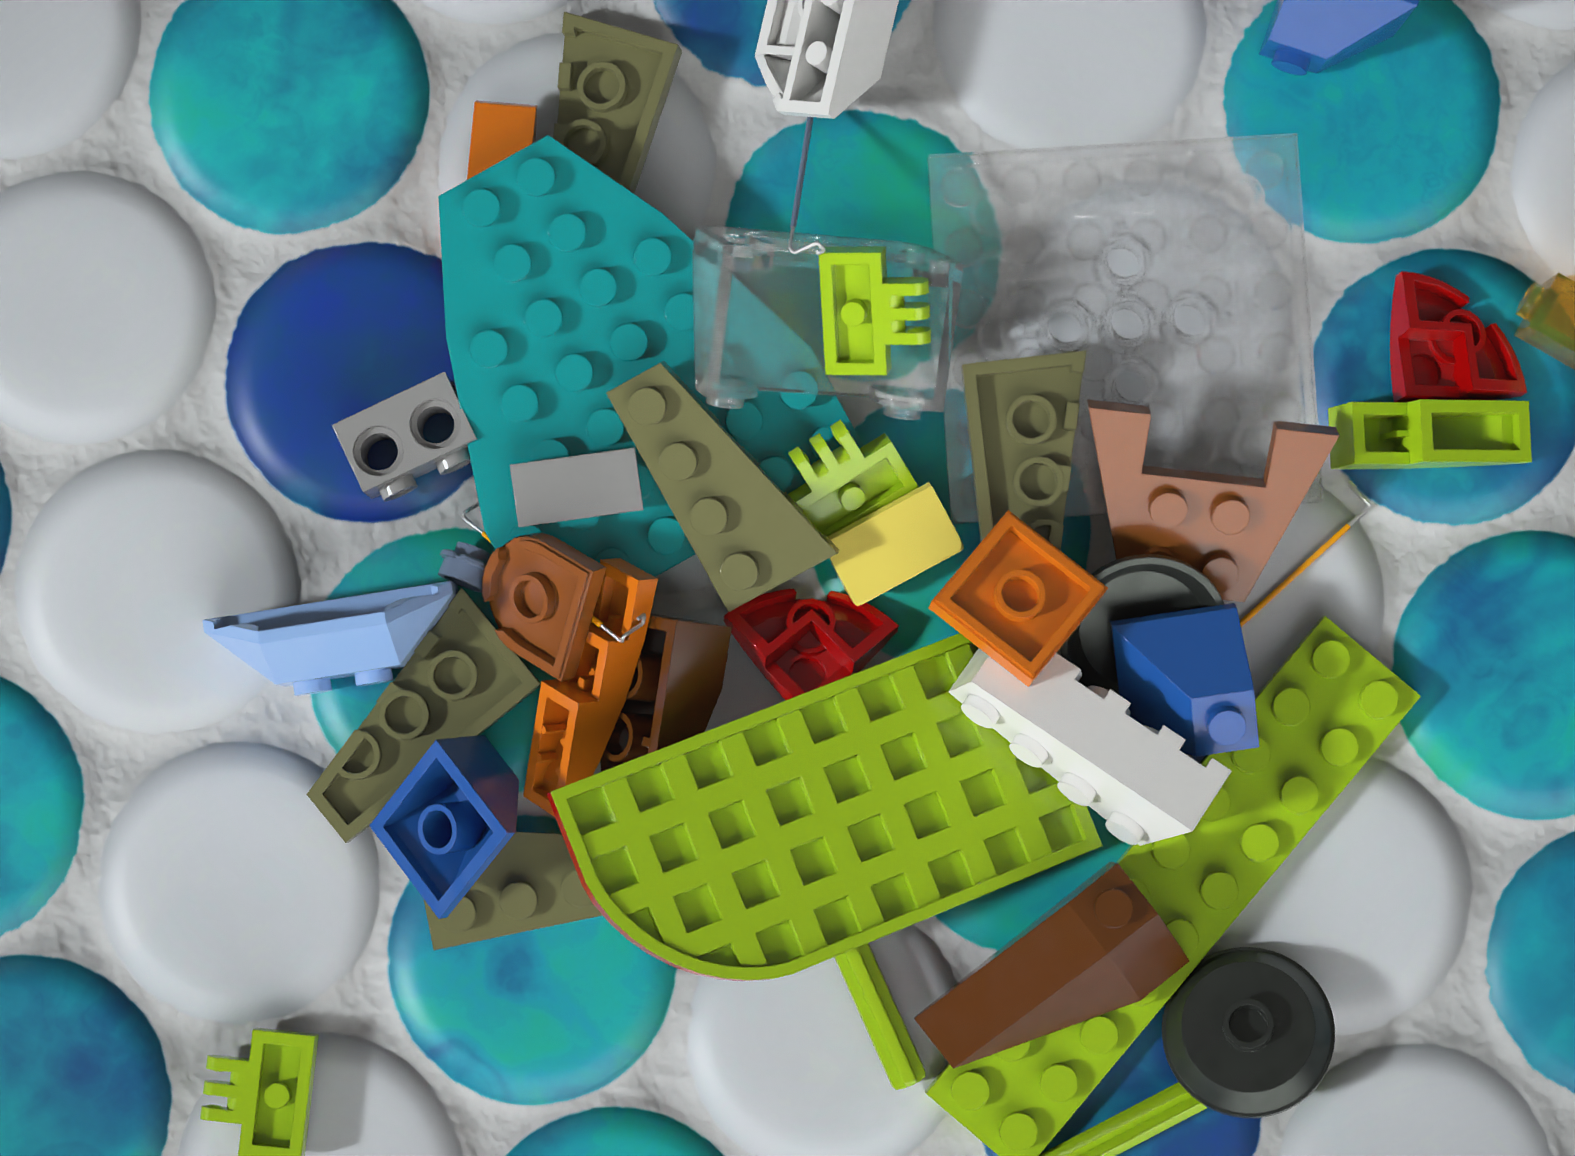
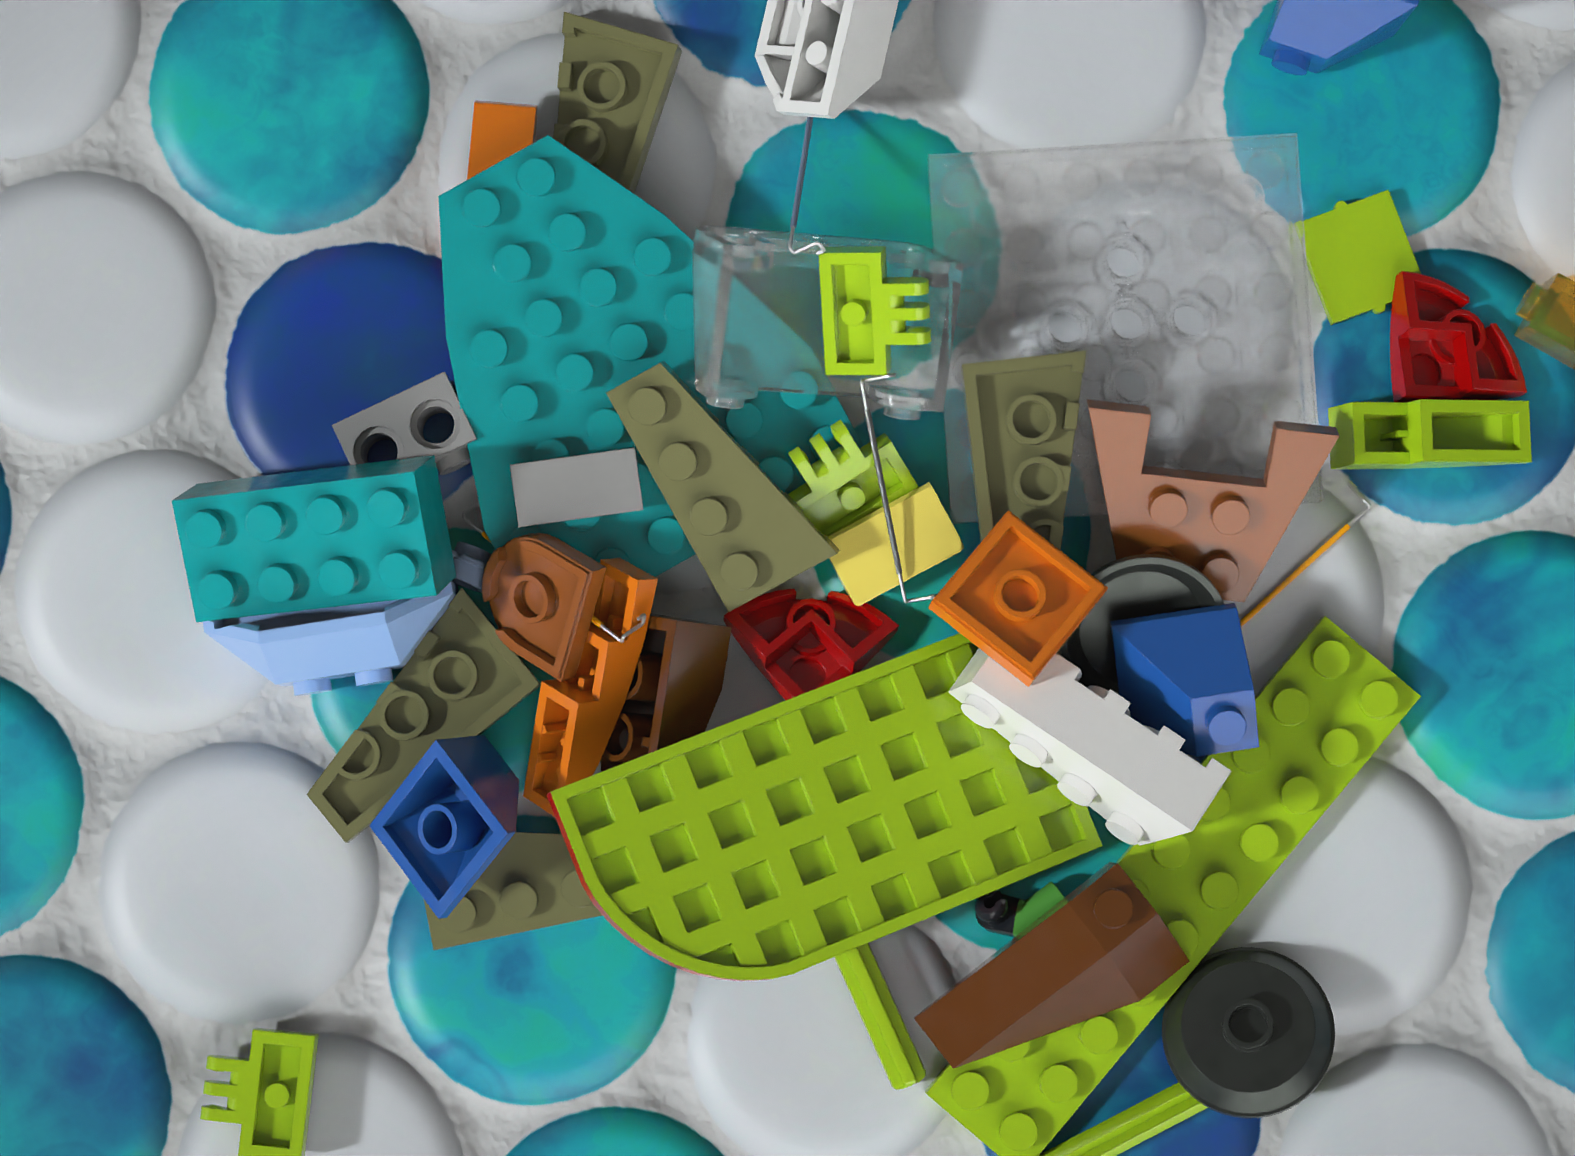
none -> teal brick [172,455,456,622]
none -> dark grey piece [860,373,938,604]
none -> arm [975,881,1064,937]
none -> lime piece [1292,189,1421,326]

